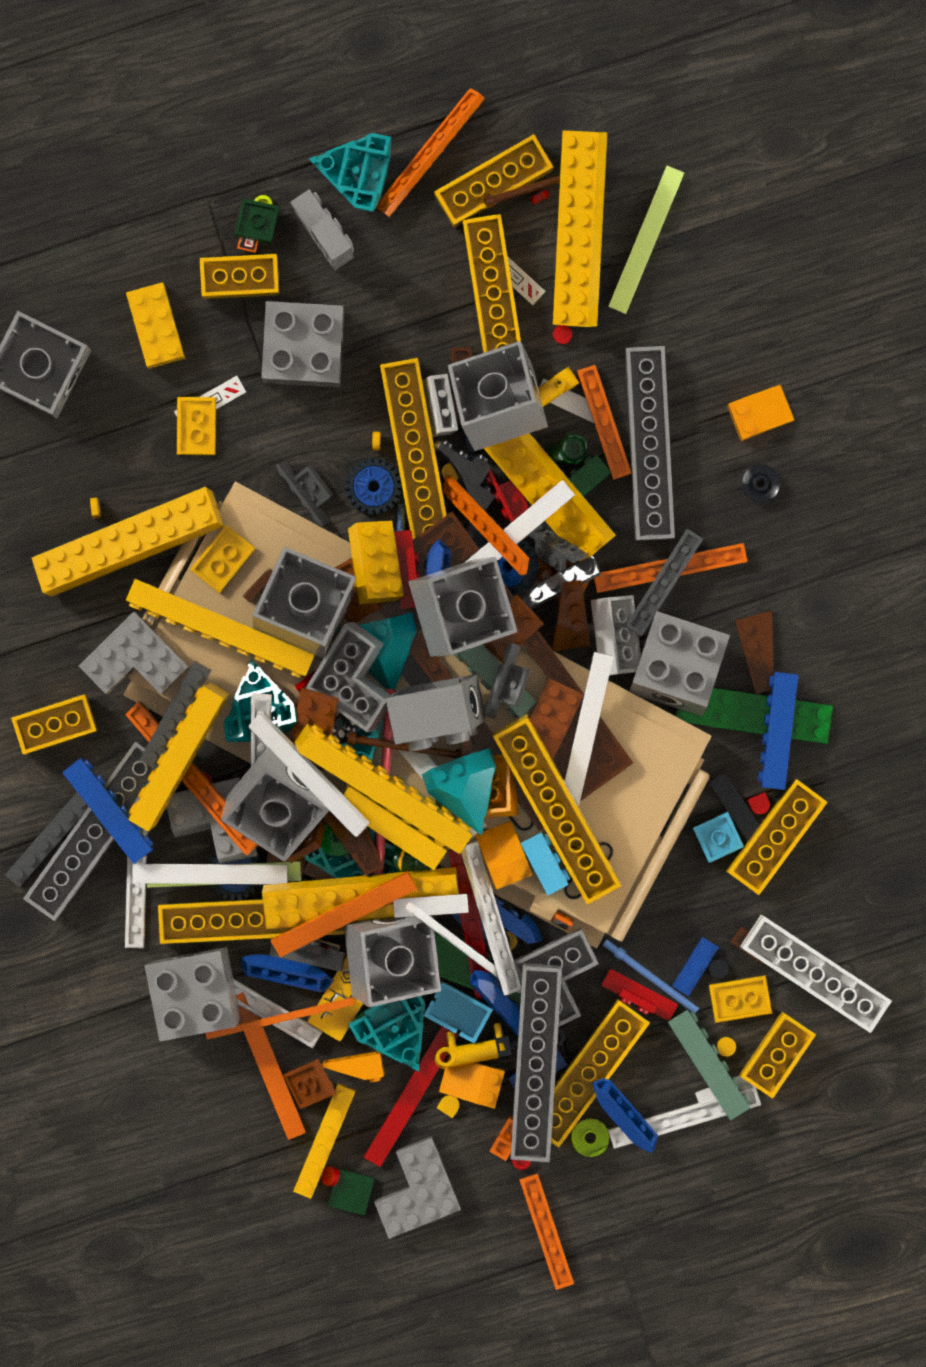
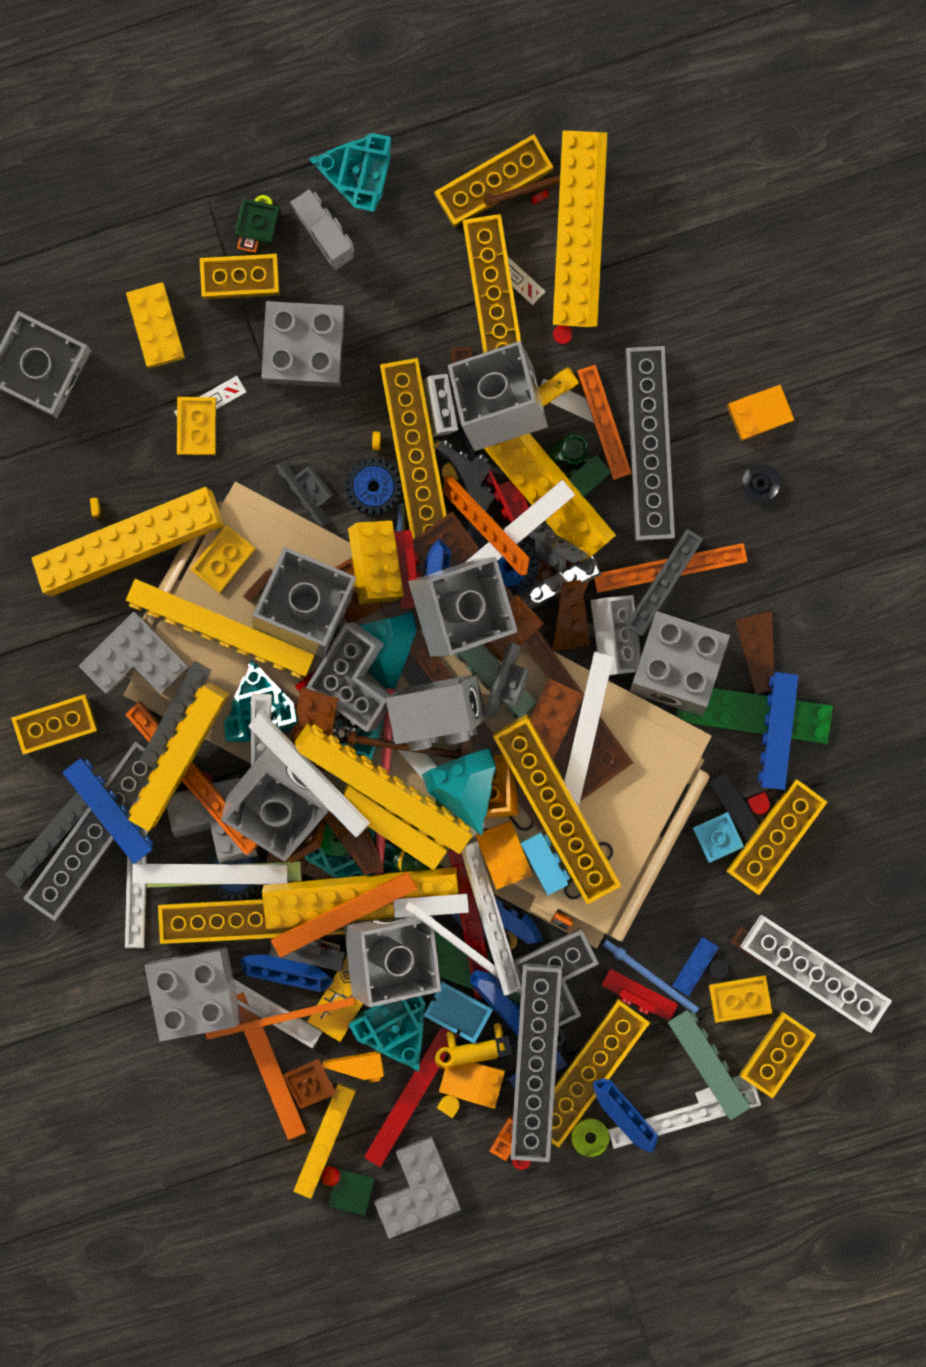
orange plate [376,88,485,217] -> none
orange plate [519,1173,574,1290] -> none
yellowish green tile [608,166,684,314] -> none
yellow tile [717,1037,736,1057] -> none

